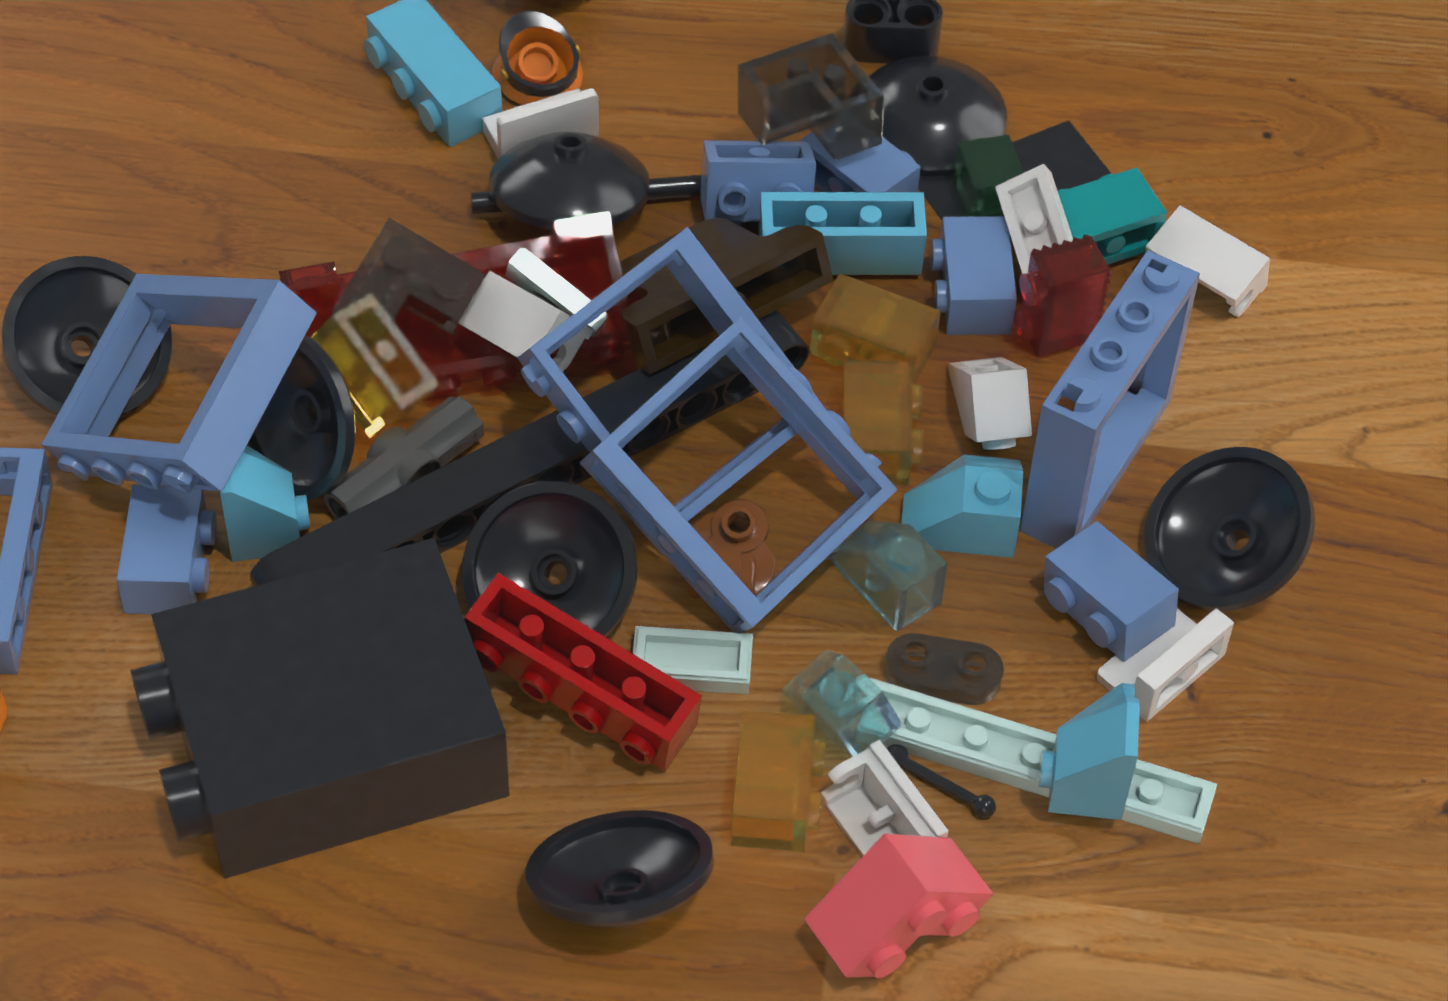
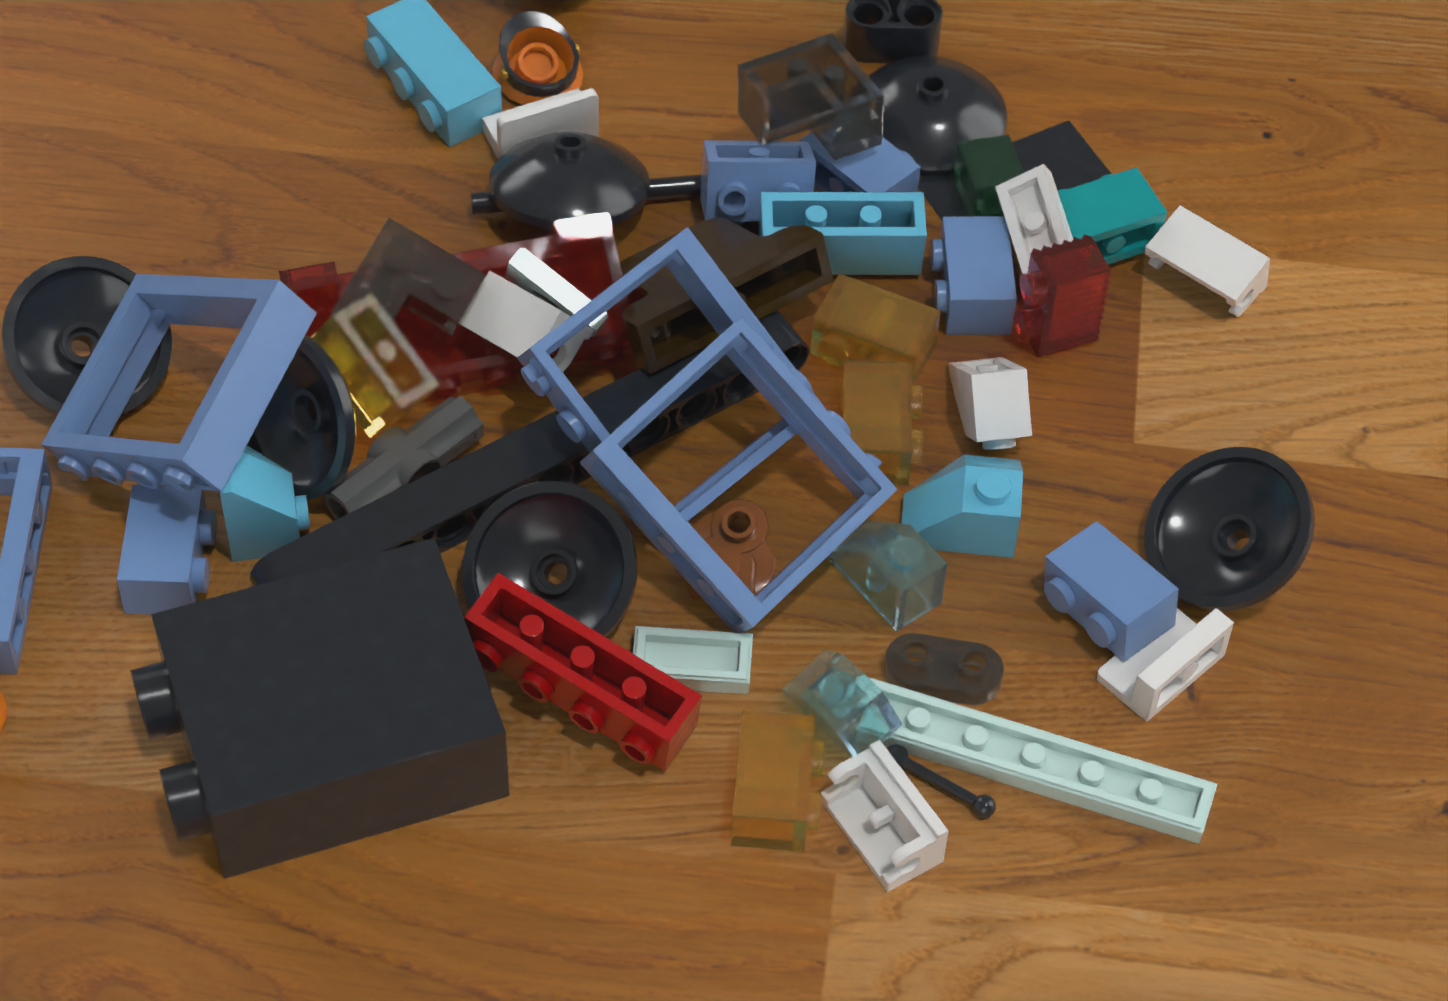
black dish [525,810,714,928] -> none
coral brick [804,833,993,978] -> none
medium blue window [1020,250,1200,549] -> none
medium azure slope [1039,683,1140,820] -> none

